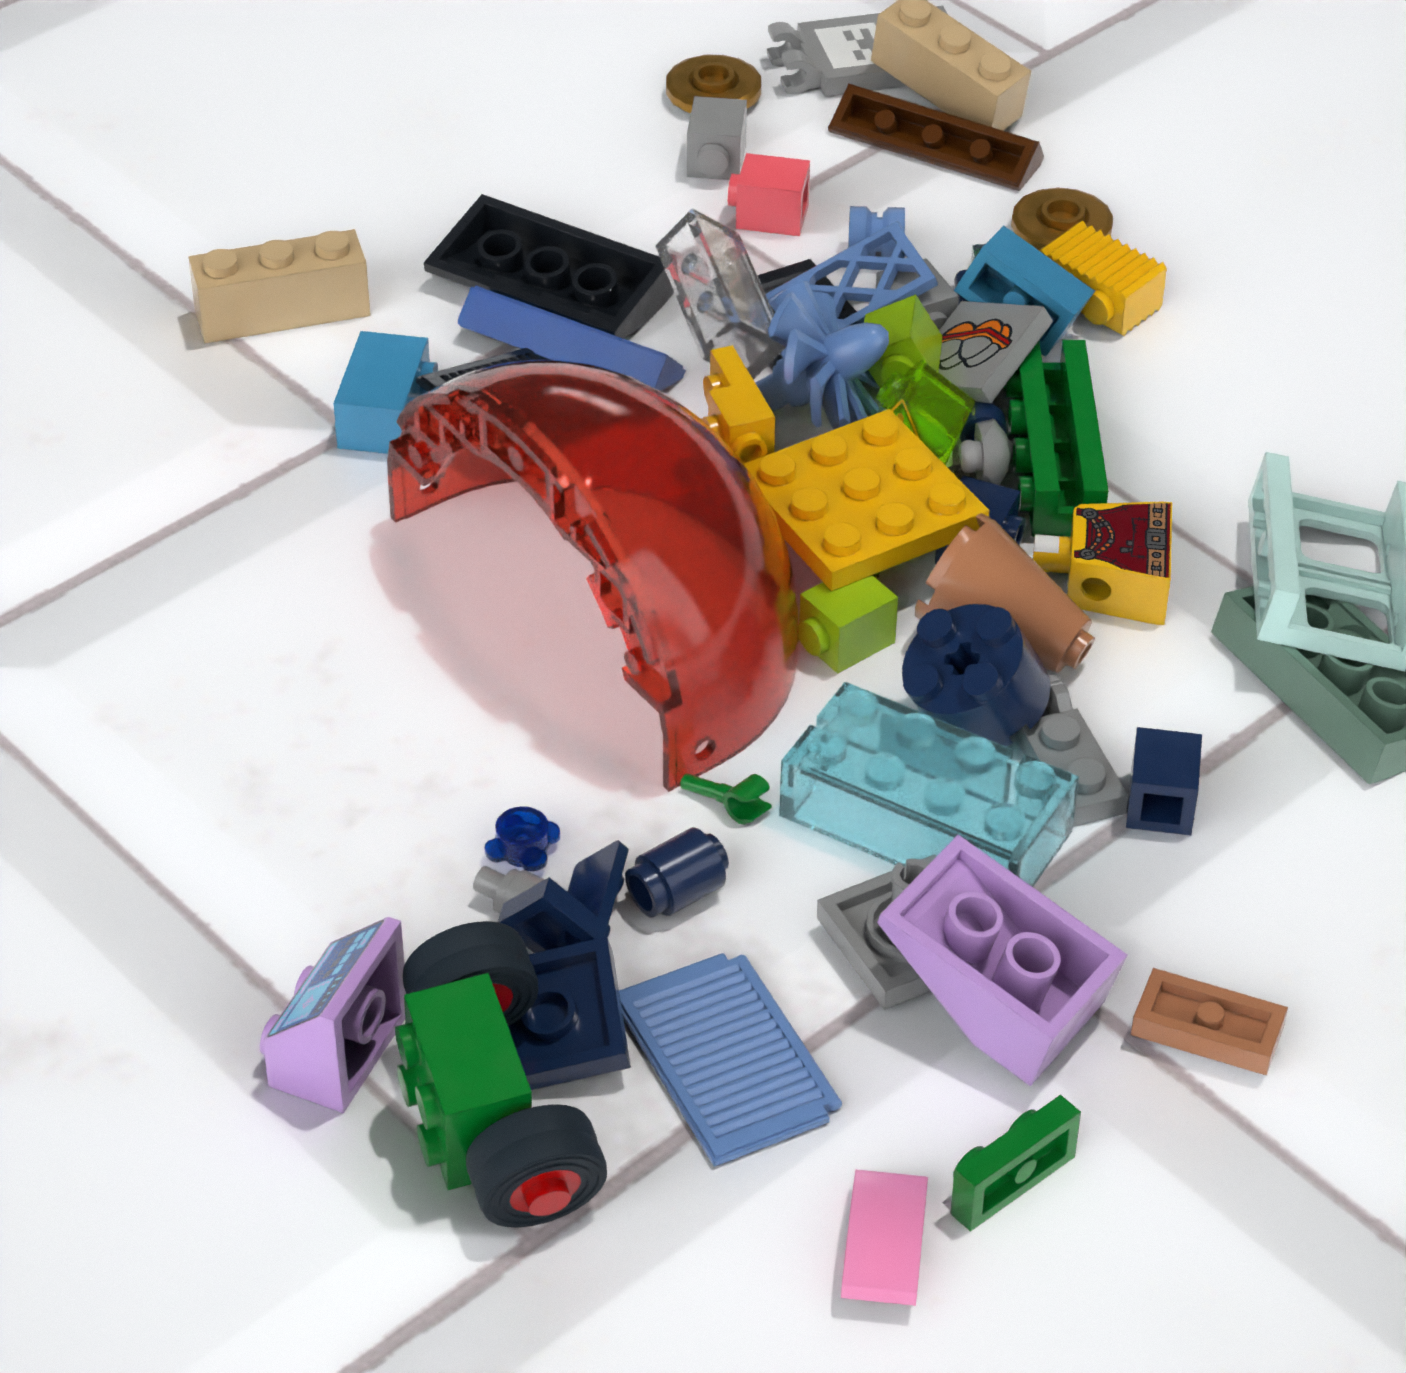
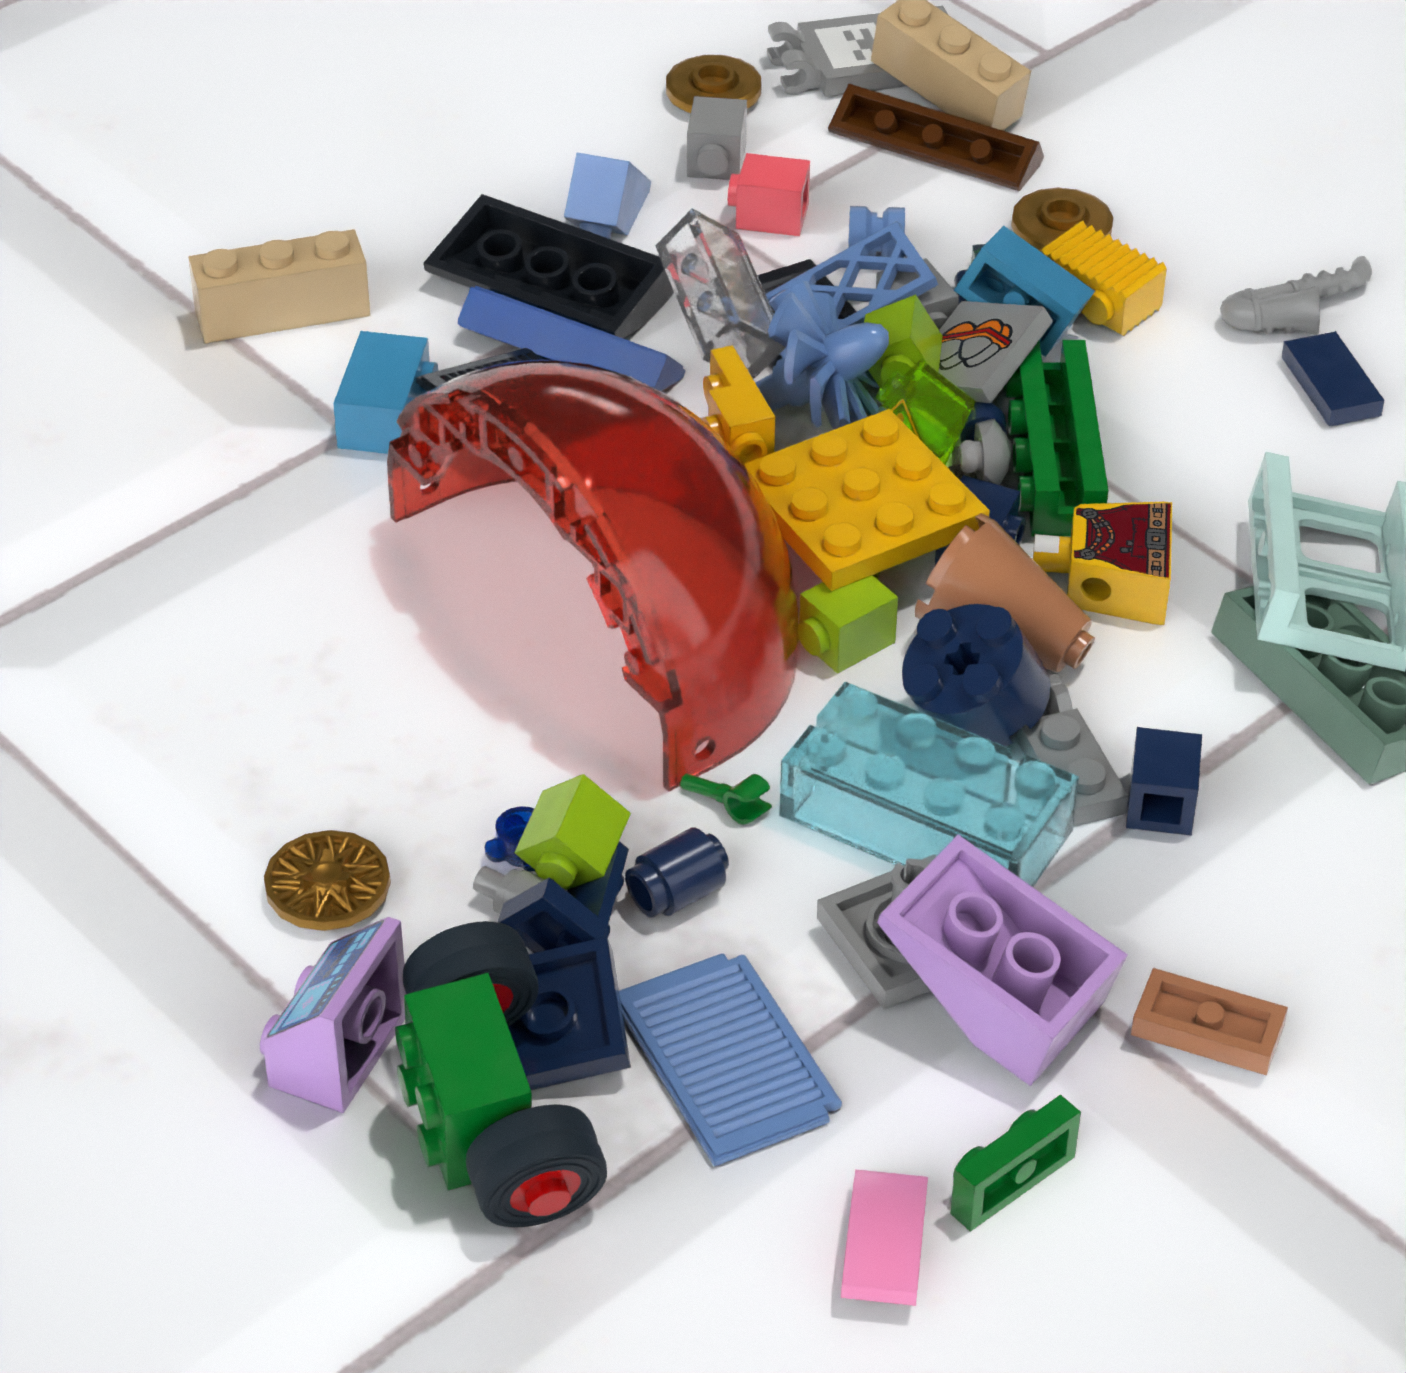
none -> pearl gold wheel [264,830,391,931]
none -> lime brick [514,774,631,890]
none -> medium blue slope [564,152,652,239]
none -> light grey piece [1220,256,1372,335]
none -> dark blue tile [1281,331,1385,426]

